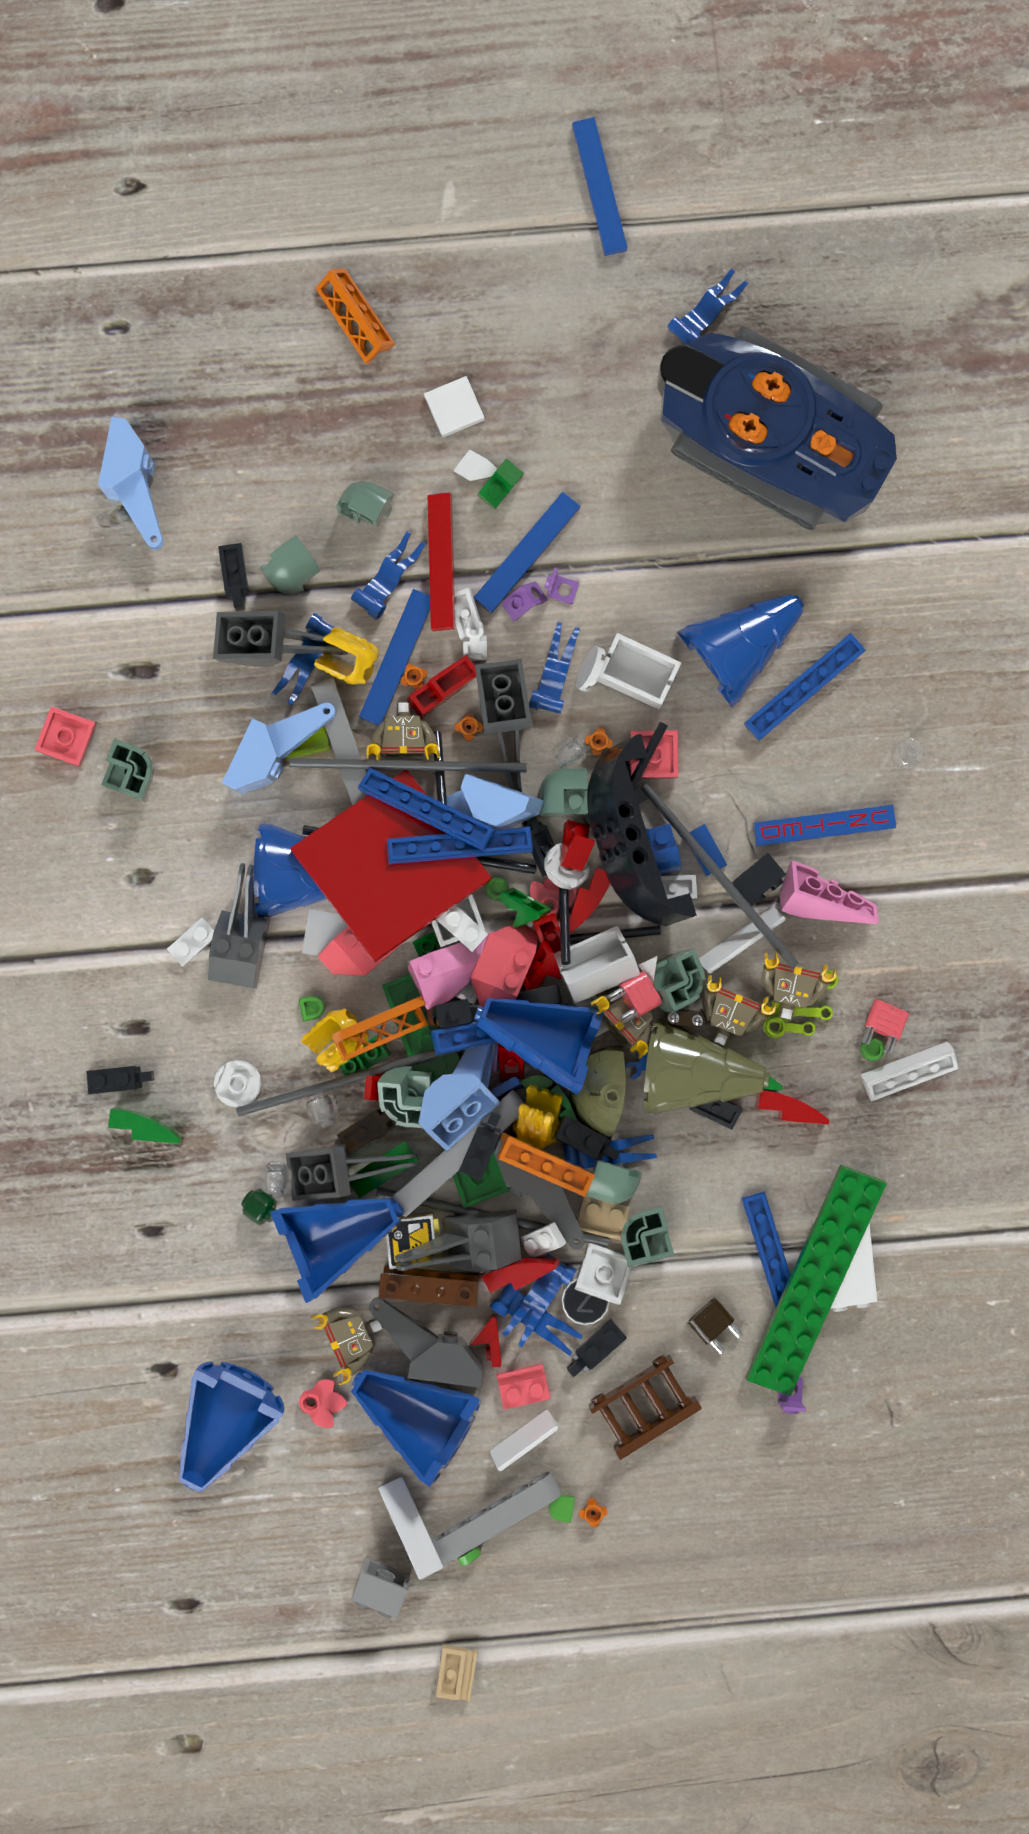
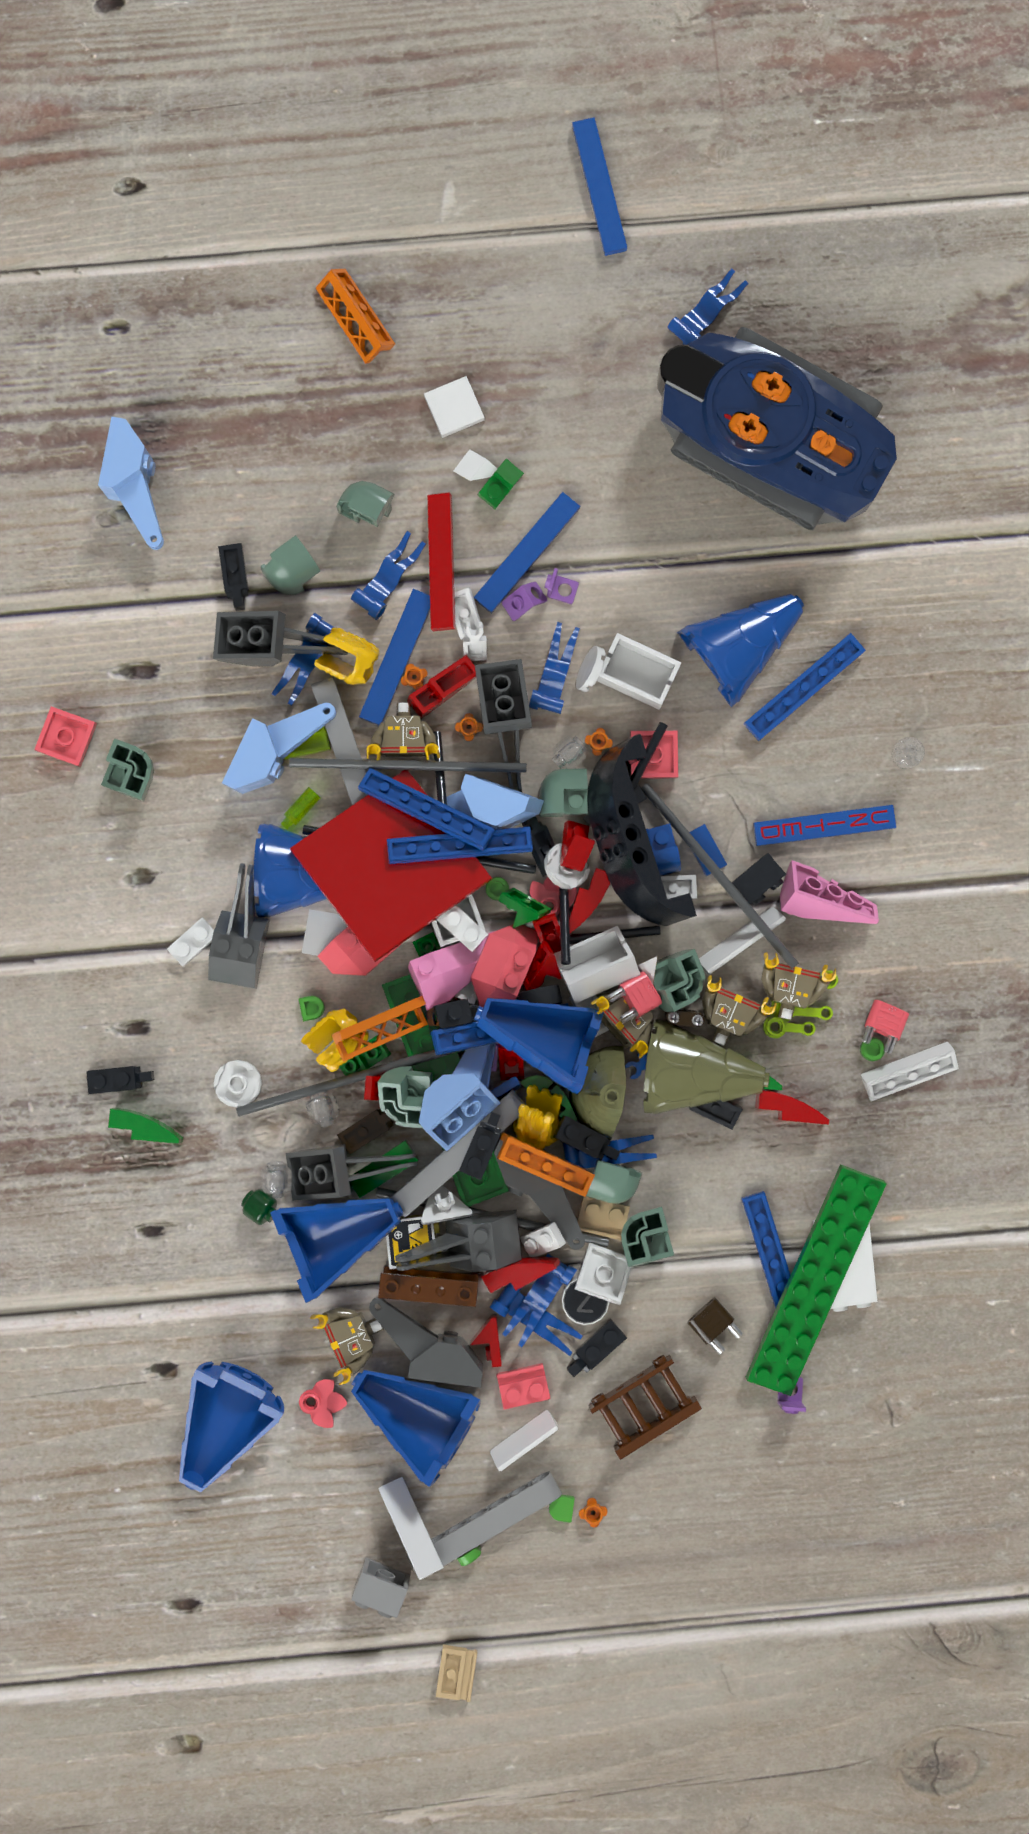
none -> clear neon green cylinder [280,787,321,830]
none -> white piece [421,1185,472,1225]

